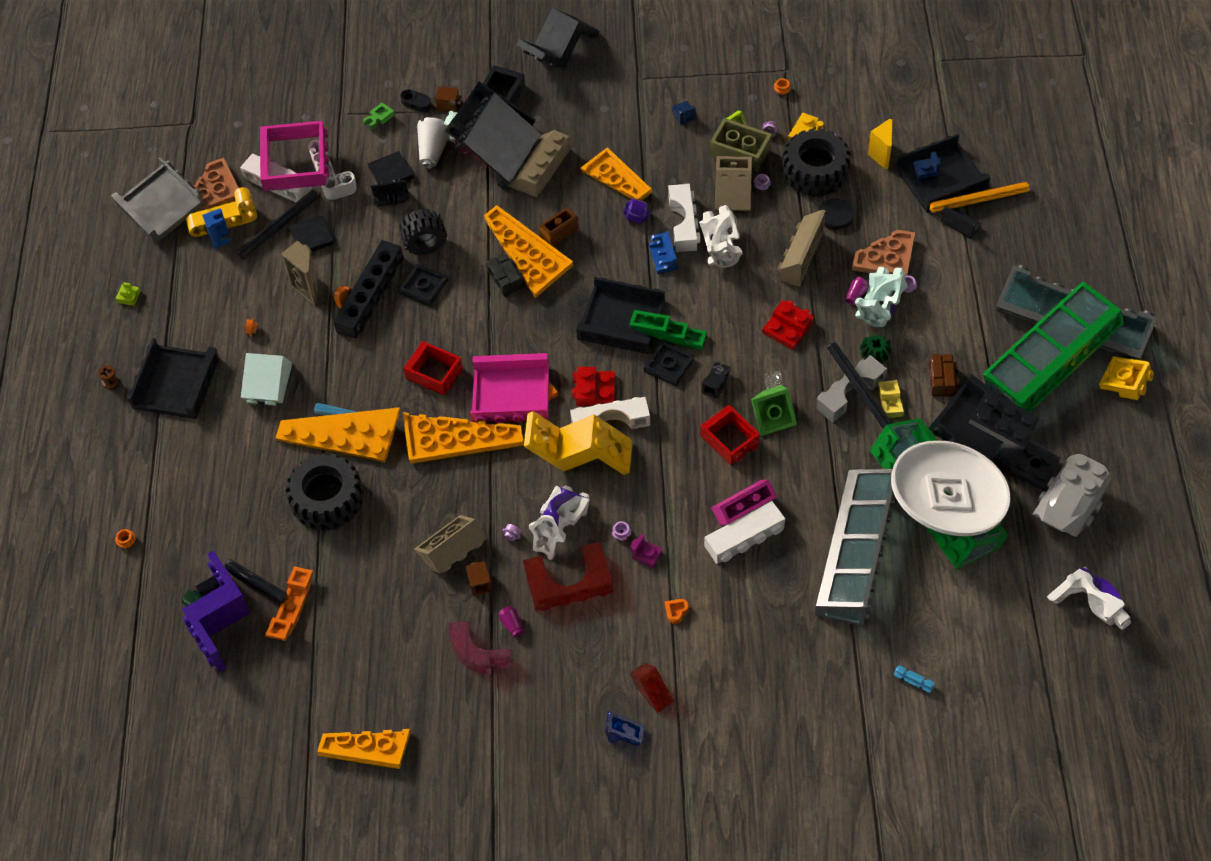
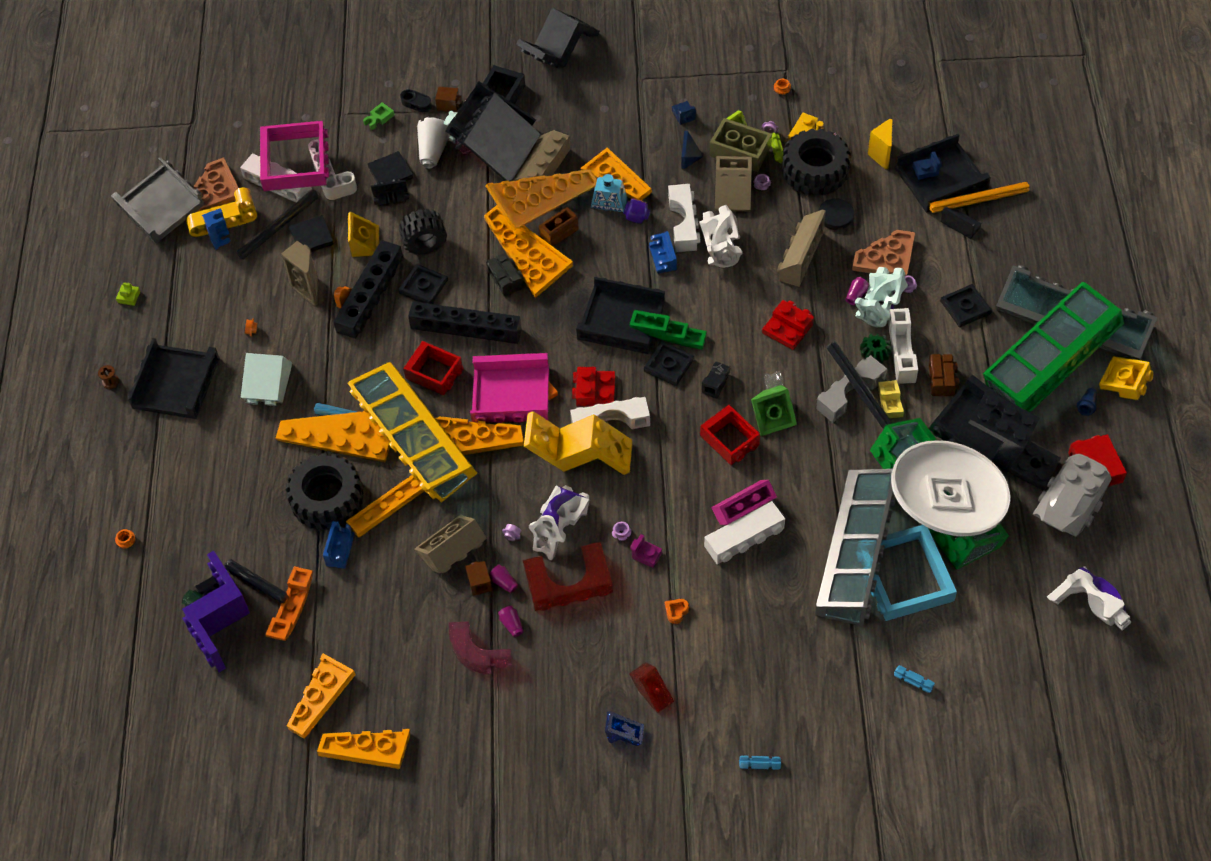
none -> light orange wing [287,653,356,739]
none -> blue hinge [323,521,355,569]
none -> light orange plate [346,455,452,538]
none -> yellow slope [348,212,379,257]
none -> window [348,362,477,503]
none -> black brick [408,301,522,344]
none -> light orange wing [485,169,597,231]
none -> magenta cone [489,564,518,594]
none -> medium azure torso [591,174,627,212]
none -> dark blue slope [681,131,704,169]
none -> dark azure axle [739,756,781,770]
none -> lime axle [771,132,784,163]
none -> medium azure window [855,525,957,621]
none -> white arch [888,308,918,384]
none -> black tile [940,284,992,328]
none -> red panel [1068,434,1127,487]
none -> dark blue cone [1077,388,1098,416]

